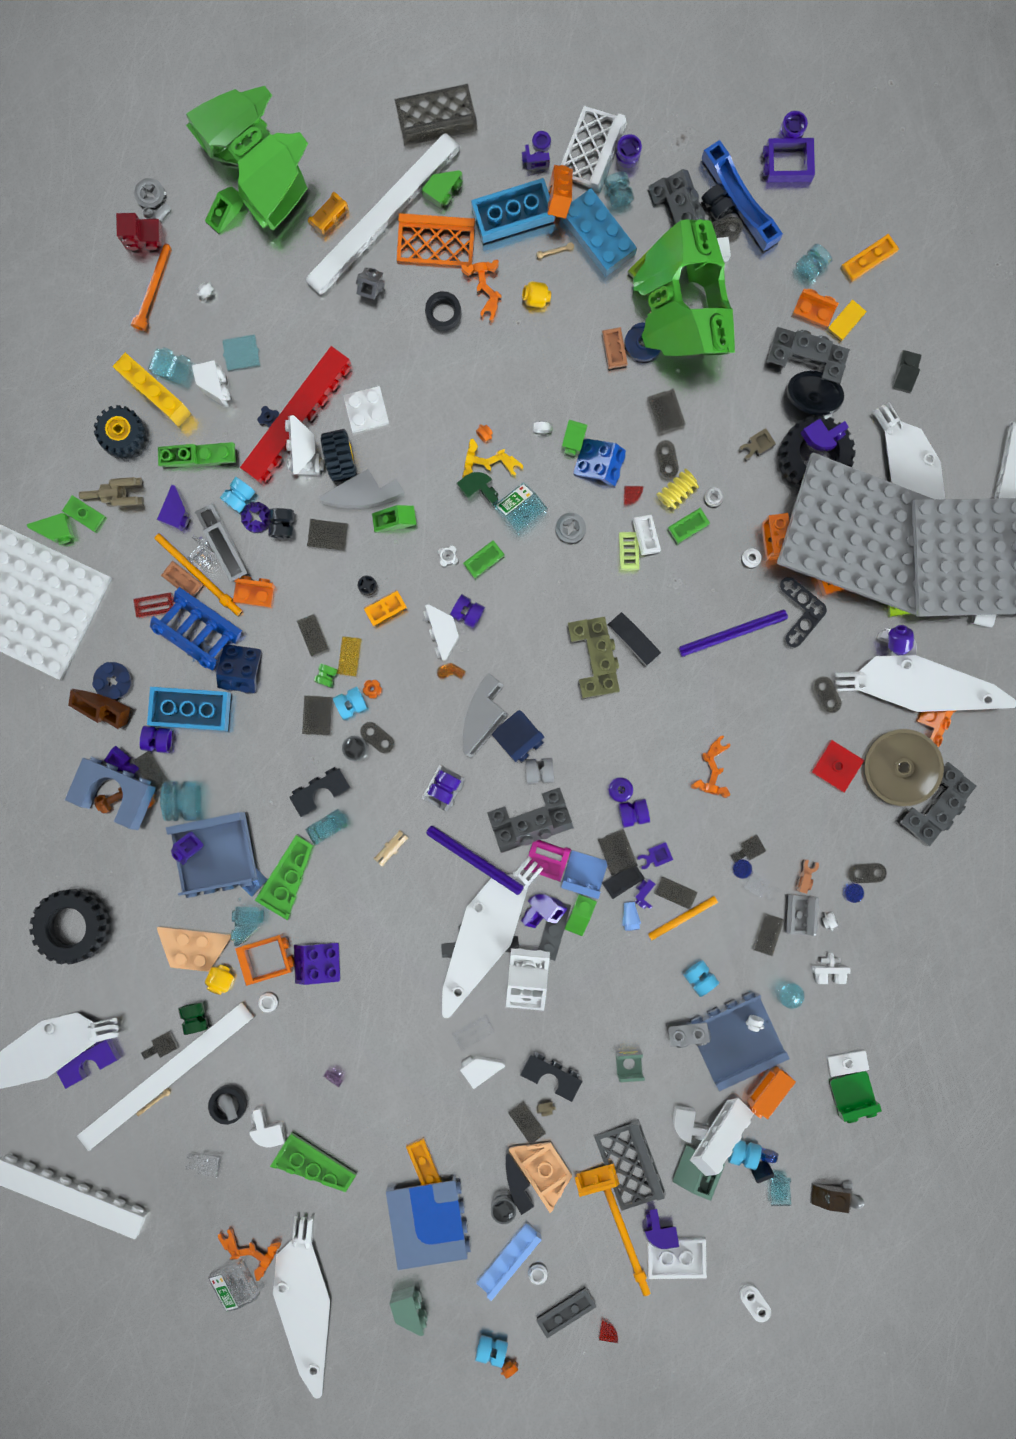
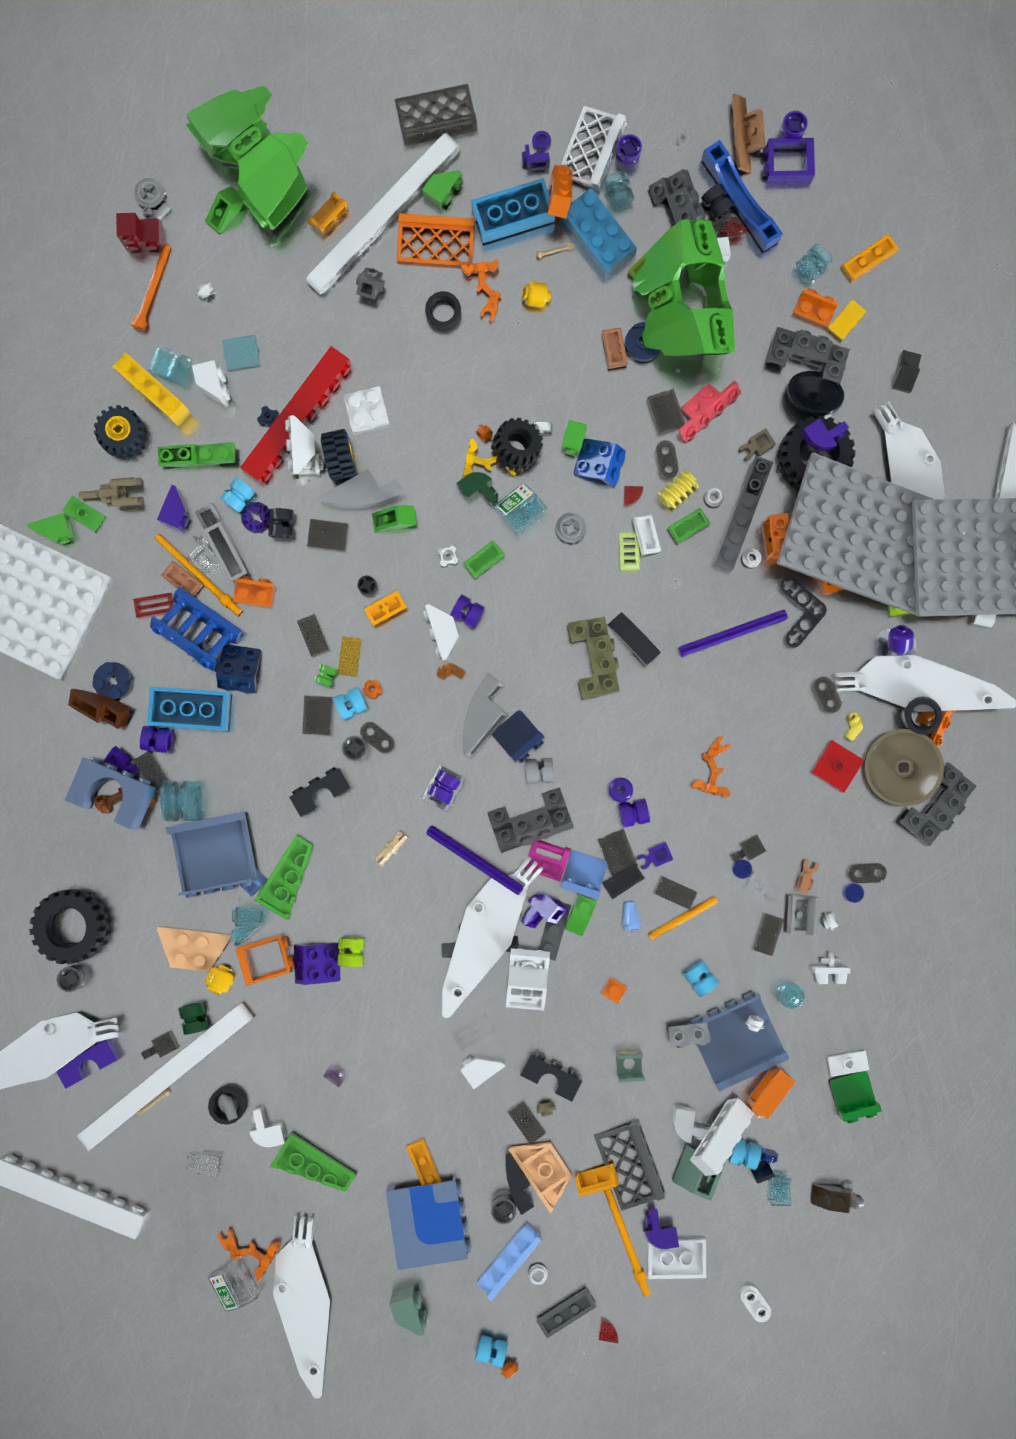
dark purple bracket [171,831,204,865] -> none
white plate [258,993,278,1013] -> none
clear light blue brick [305,809,348,845] -> none
dark purple bracket [634,879,656,909] -> none
none -> dark grey wheel [56,964,88,992]
none -> lime wheel [338,937,364,967]
none -> black tyre [491,418,543,471]
none -> orange plate [601,977,628,1004]
none -> coral bracket [679,381,741,442]
none -> dark grey slope [713,456,773,572]
none -> clear red tile [720,217,748,237]
none -> medium nougat bracket [732,94,765,173]
none -> light yellow arm [845,712,863,742]
none -> black tyre [904,696,943,735]

